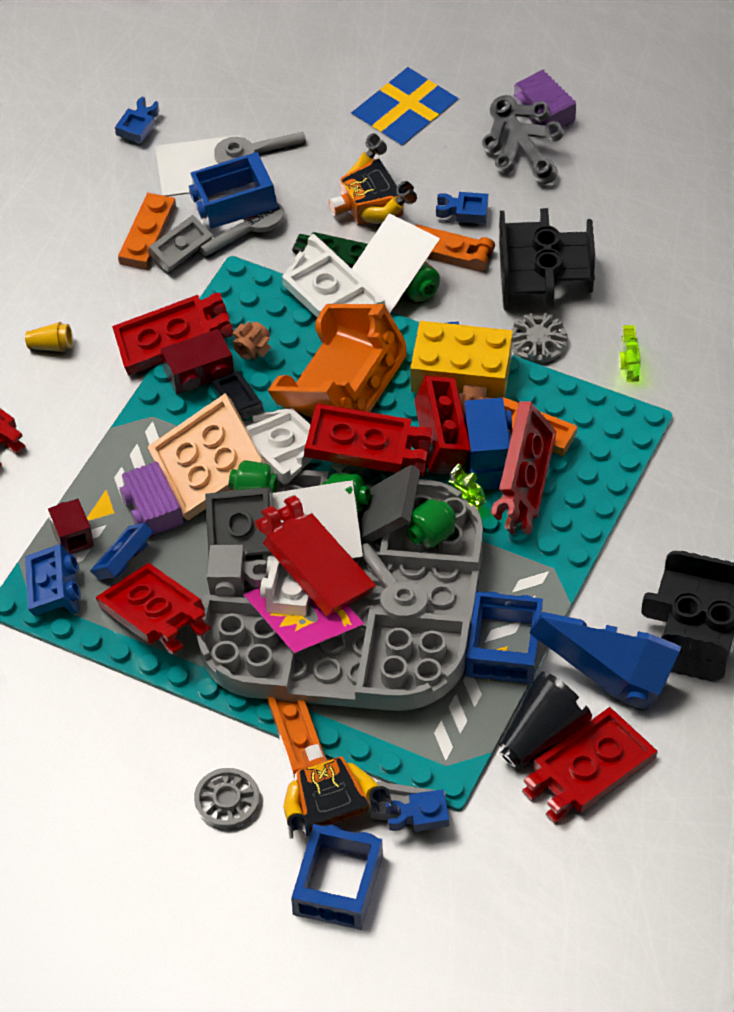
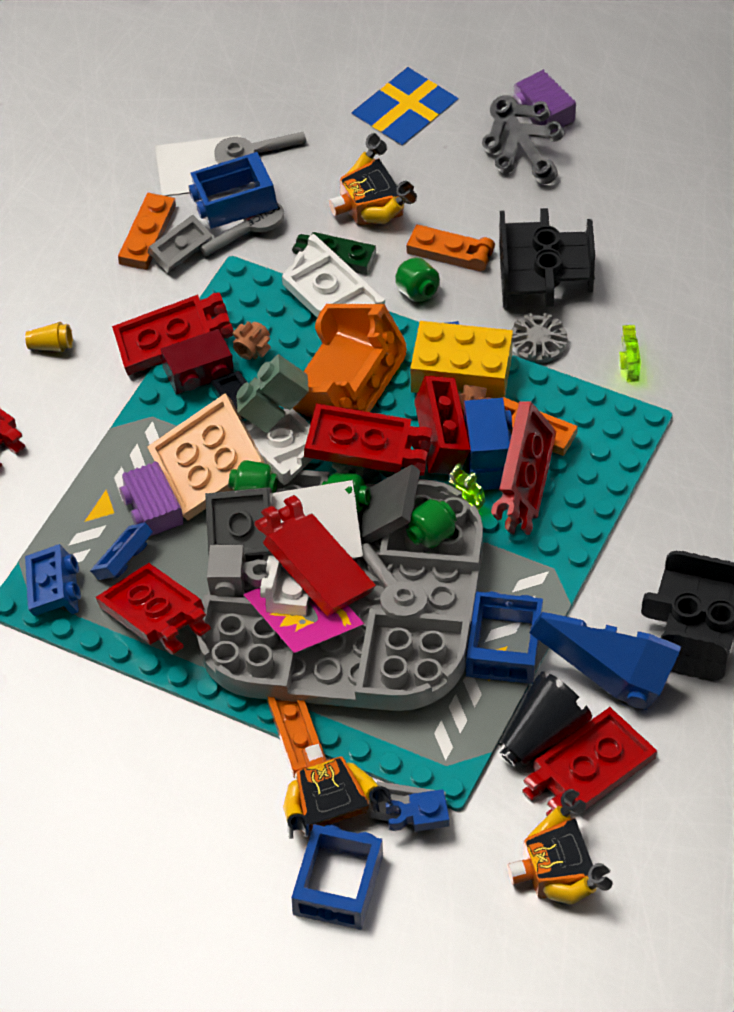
dark red brick [47,498,94,554] -> none
blue plate [115,97,159,143] -> none
light grey wheel [194,768,259,830] -> none
white sticker [352,213,440,313] -> none
blue plate [436,192,488,224] -> none
none -> sand green piece [236,354,309,433]
none -> torso [507,789,613,905]

